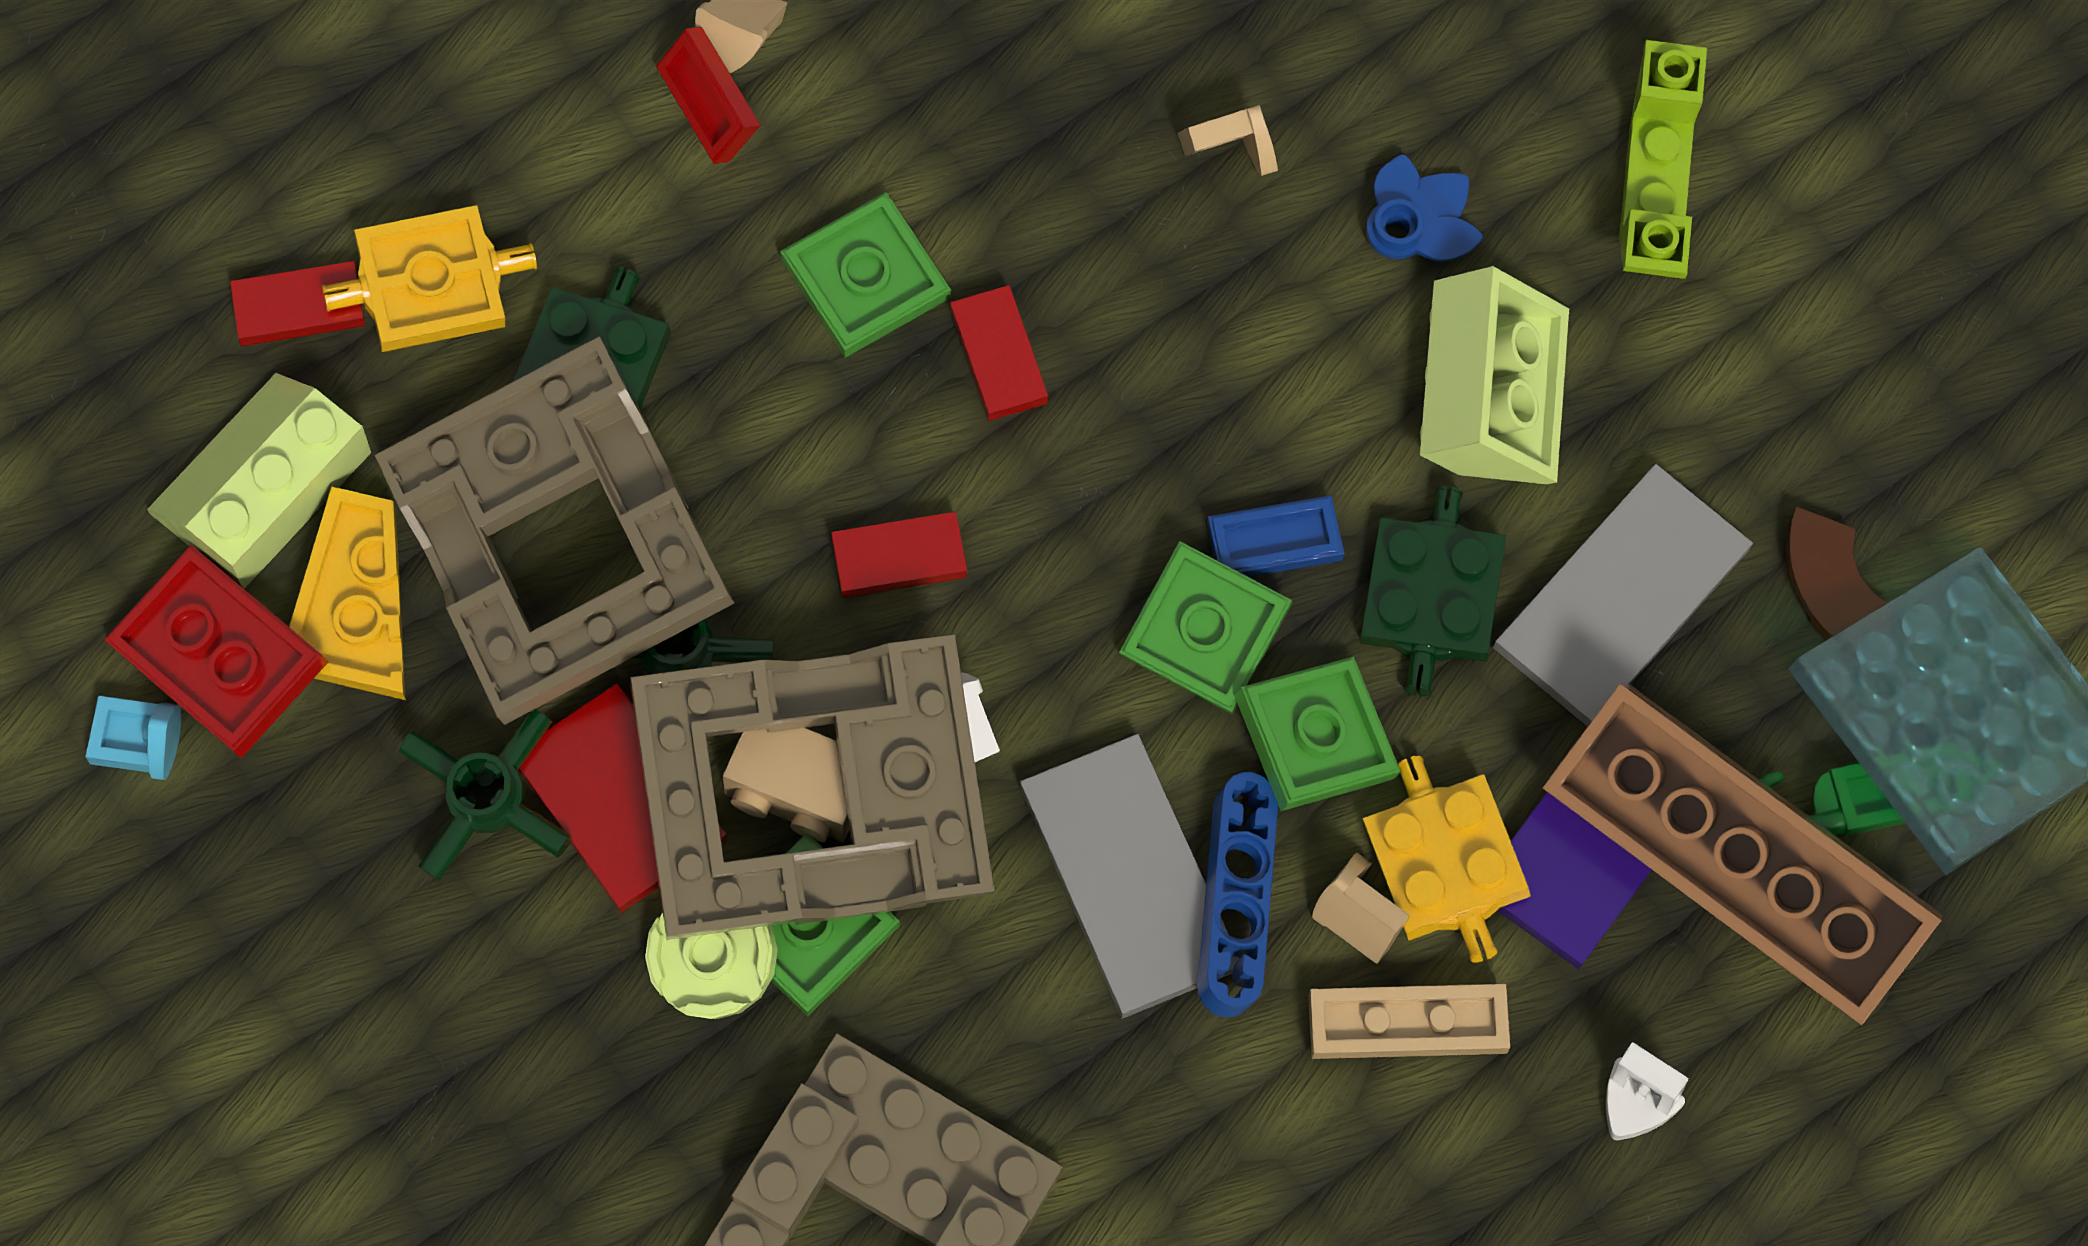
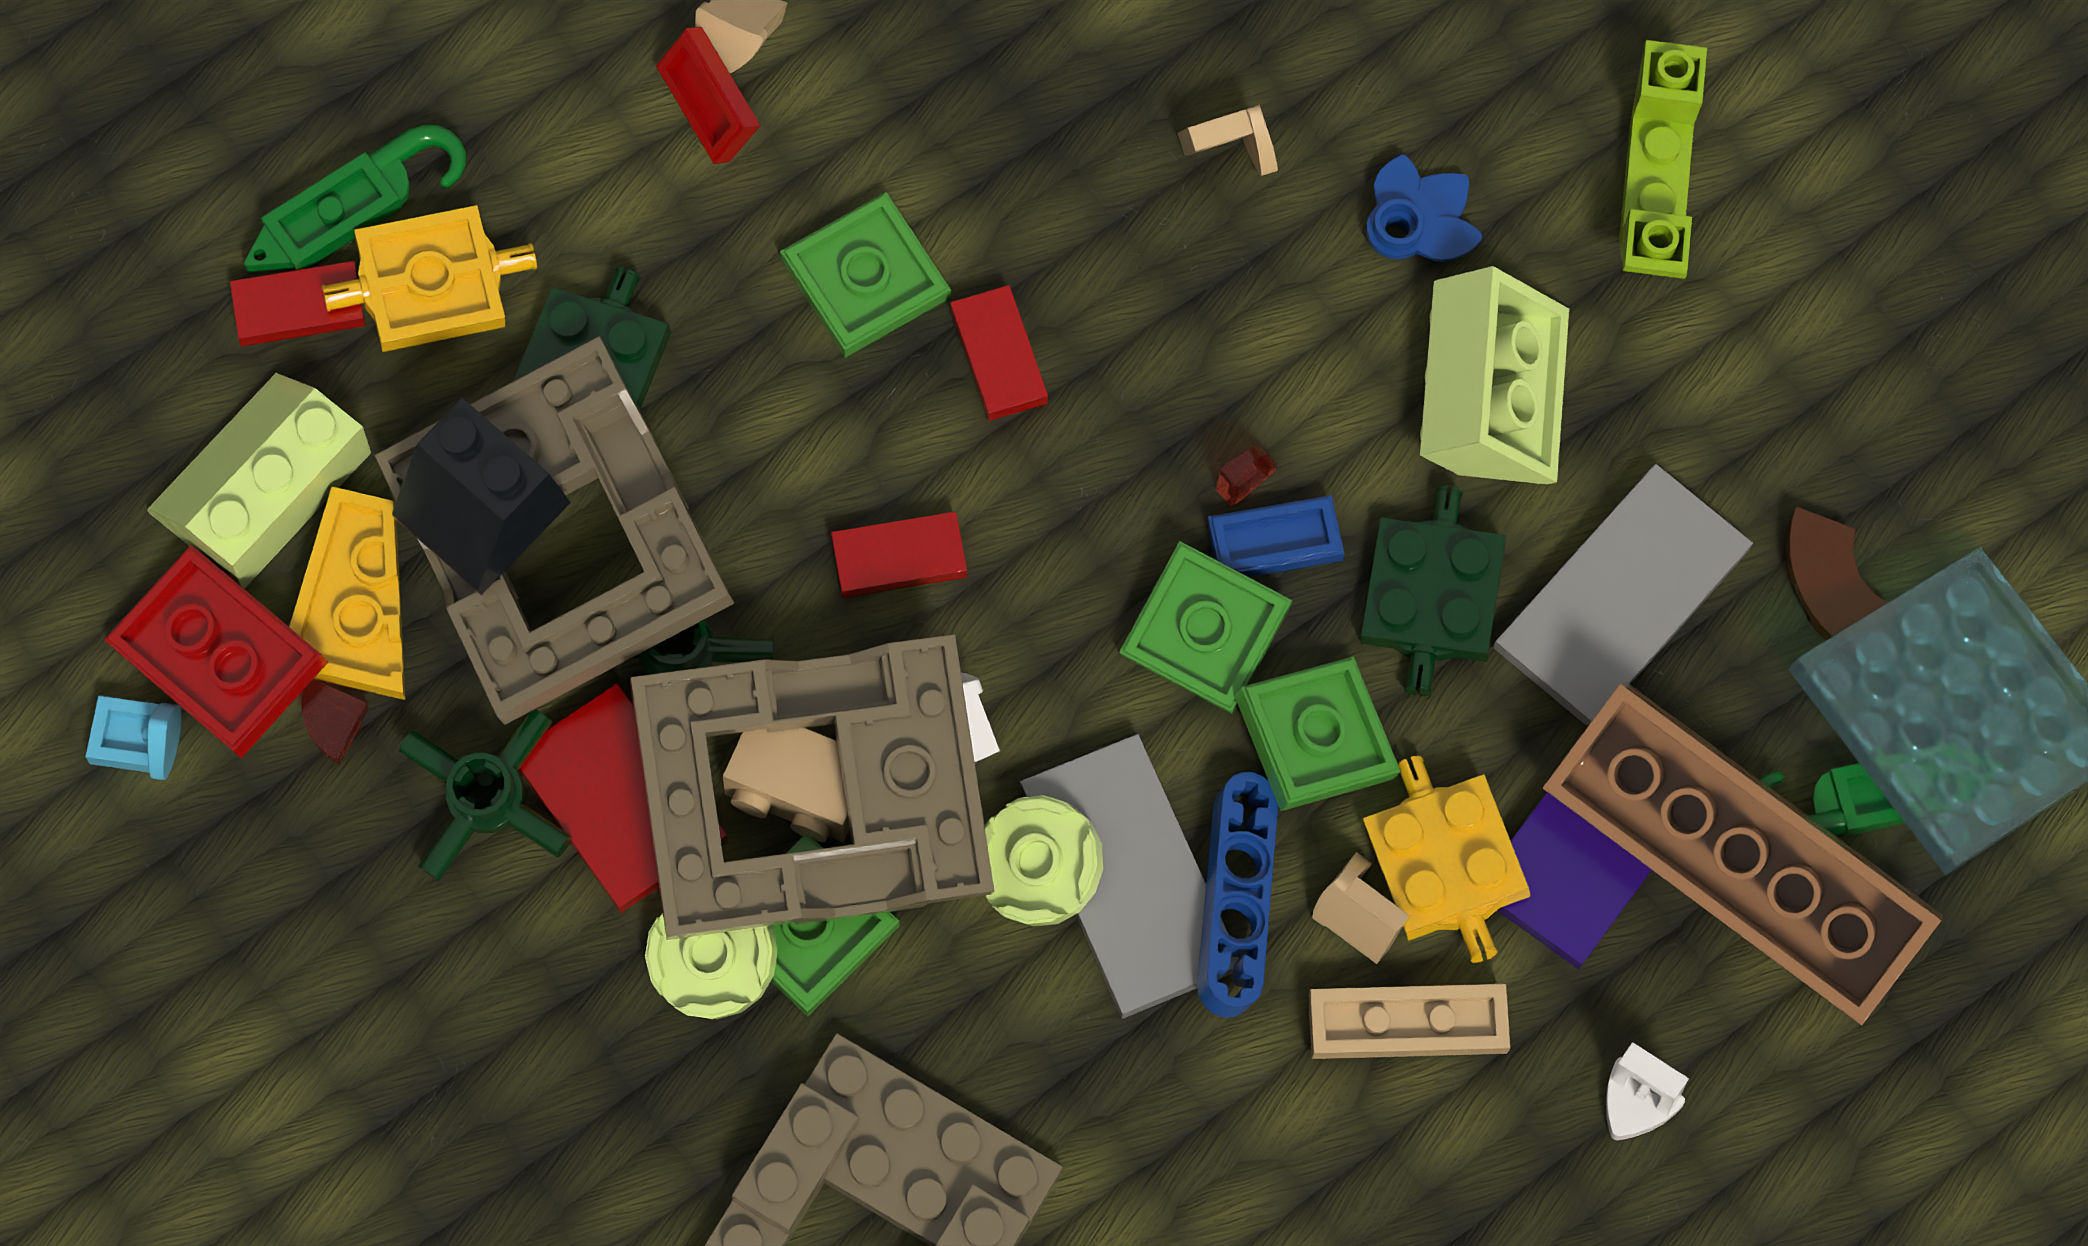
none -> green plate [244,124,467,272]
none -> clear red tile [302,679,369,765]
none -> black slope [392,398,571,595]
none -> yellowish green tile [985,795,1104,926]
none -> clear red tile [1216,446,1277,505]

